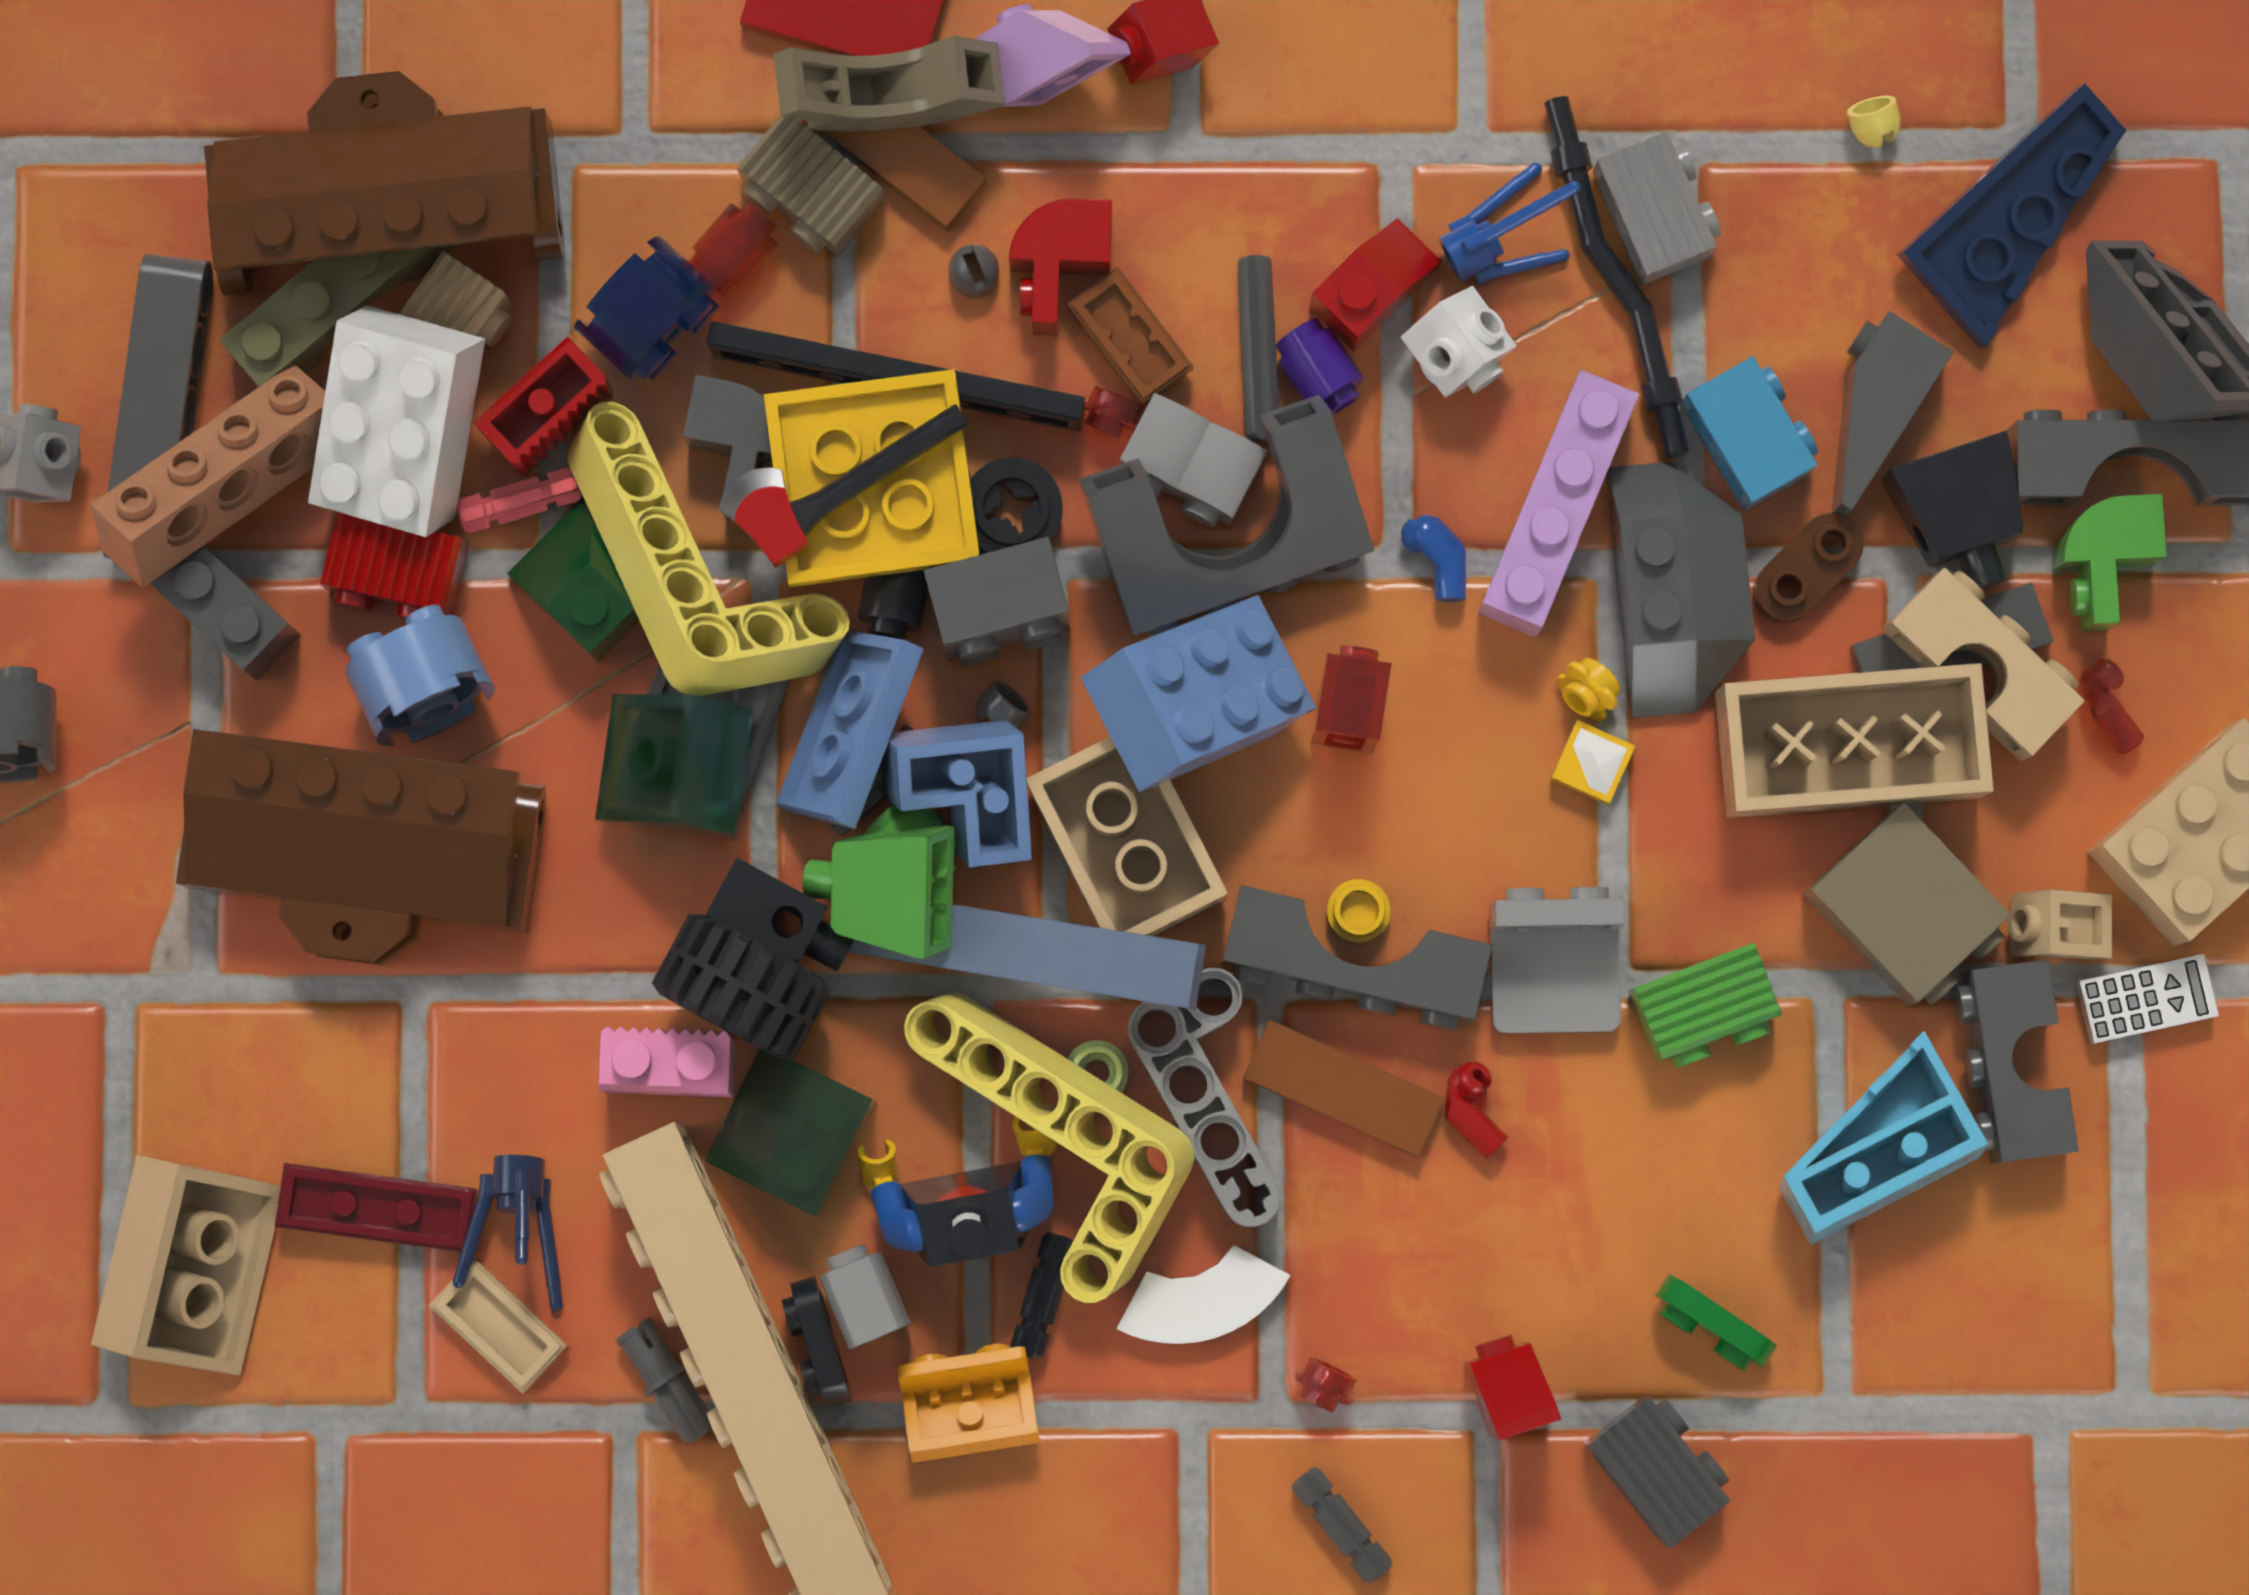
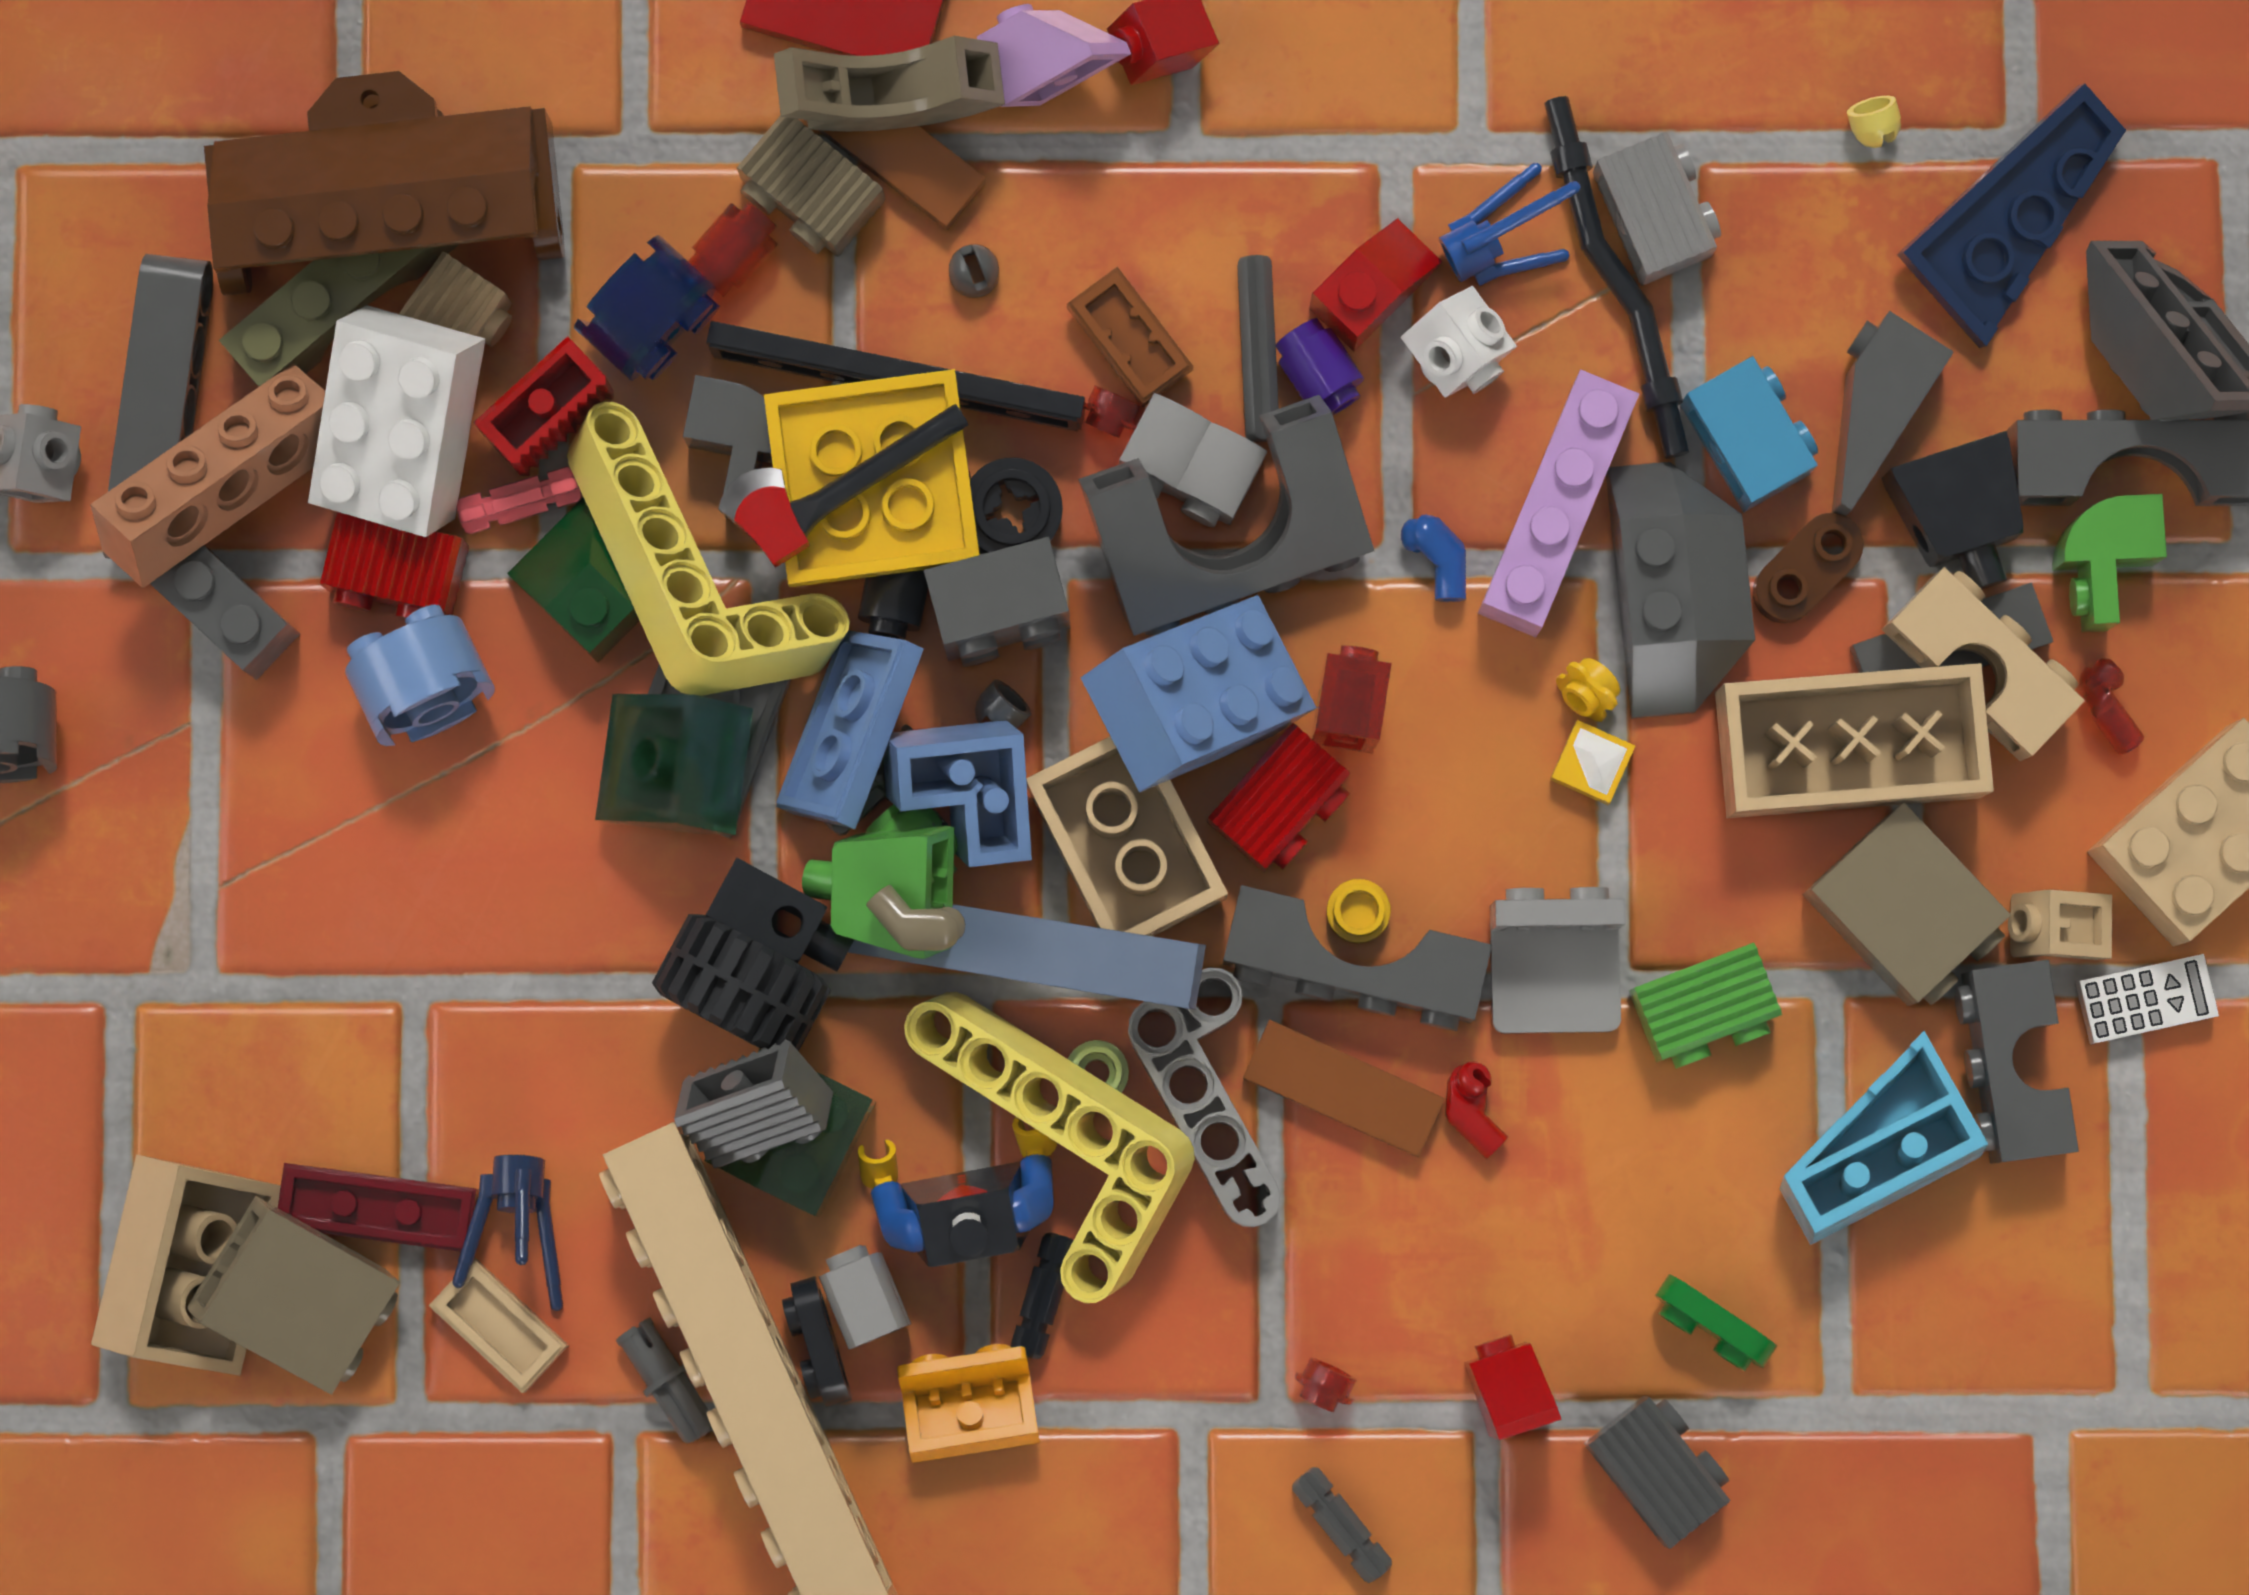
reddish brown piece [176,729,547,966] -> none
bright pink brick [598,1026,737,1098] -> none
red brick [1009,198,1112,336] -> none
white tile [1116,1245,1291,1344] -> none
none -> dark tan brick [187,1196,400,1395]
none -> dark grey brick [674,1039,833,1168]
none -> dark tan arm [866,885,966,951]
none -> red brick [1207,723,1350,873]

